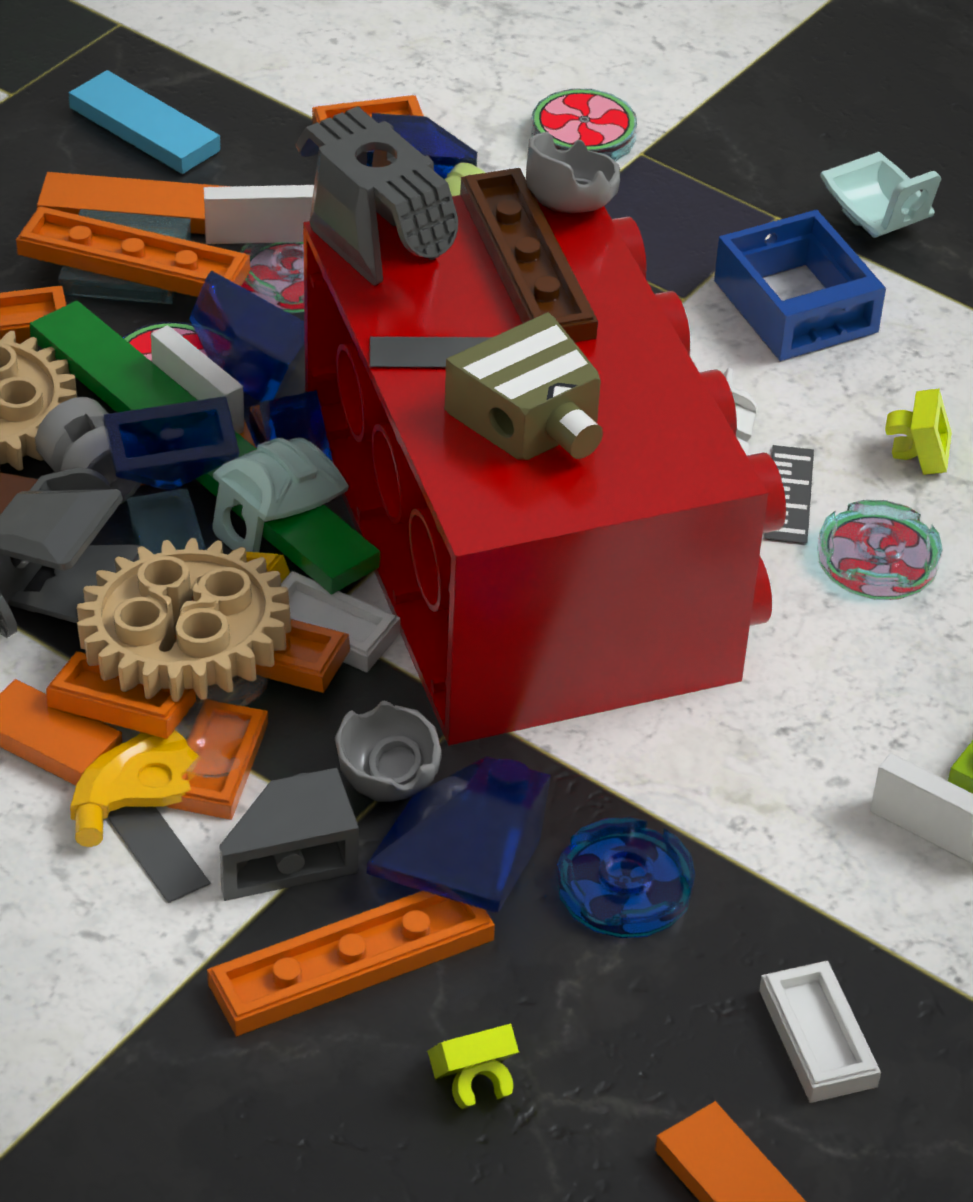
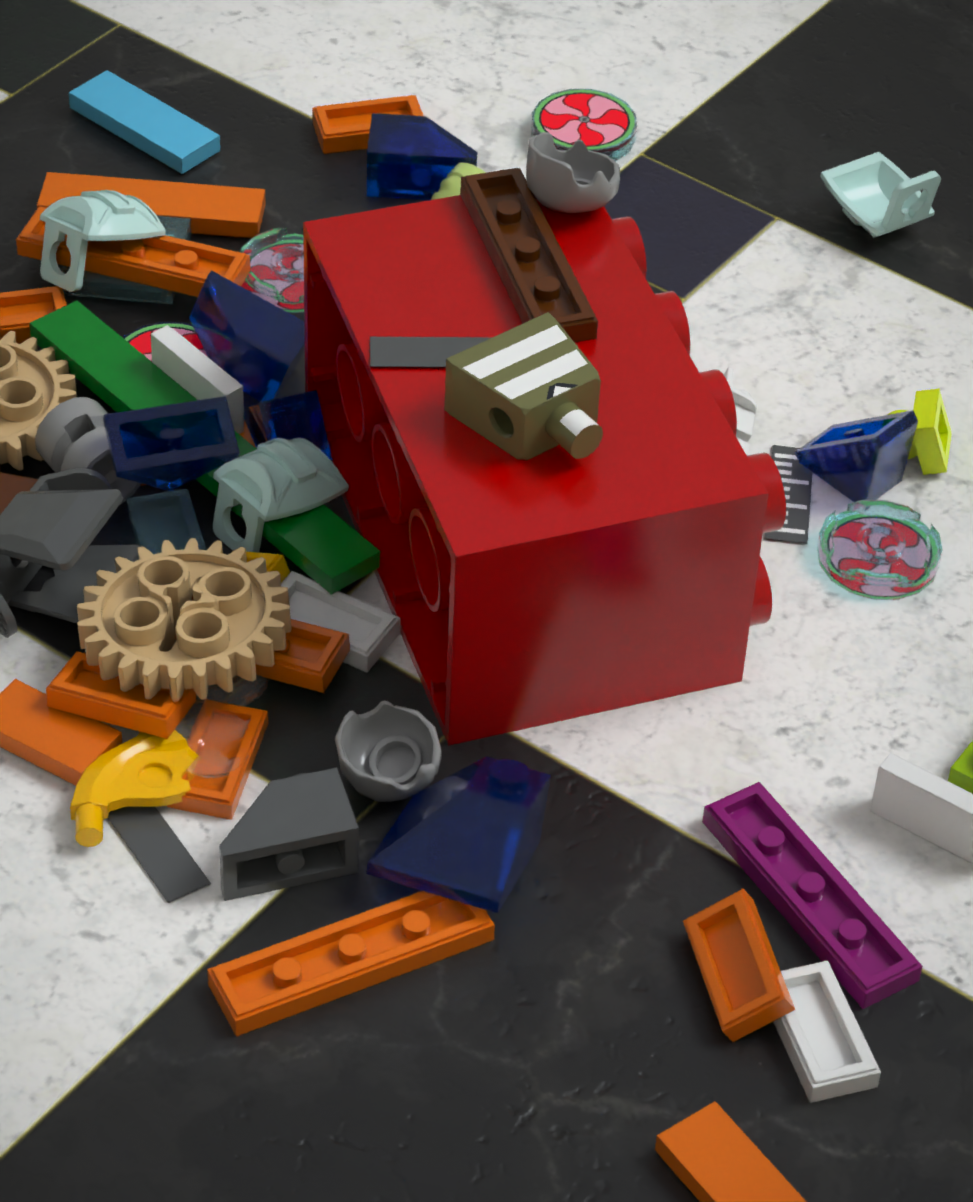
white tile [204,185,314,244] -> none
dark grey piece [296,106,458,286] -> none
neon yellow tile [428,1024,519,1109] -> none
clear blue tile [557,817,695,938] -> none
blue window [714,210,886,361] -> none
none -> light aqua piece [40,190,166,292]
none -> orange tile [683,889,795,1042]
none -> magenta tile [702,782,923,1009]
none -> clear blue slope [795,410,918,509]

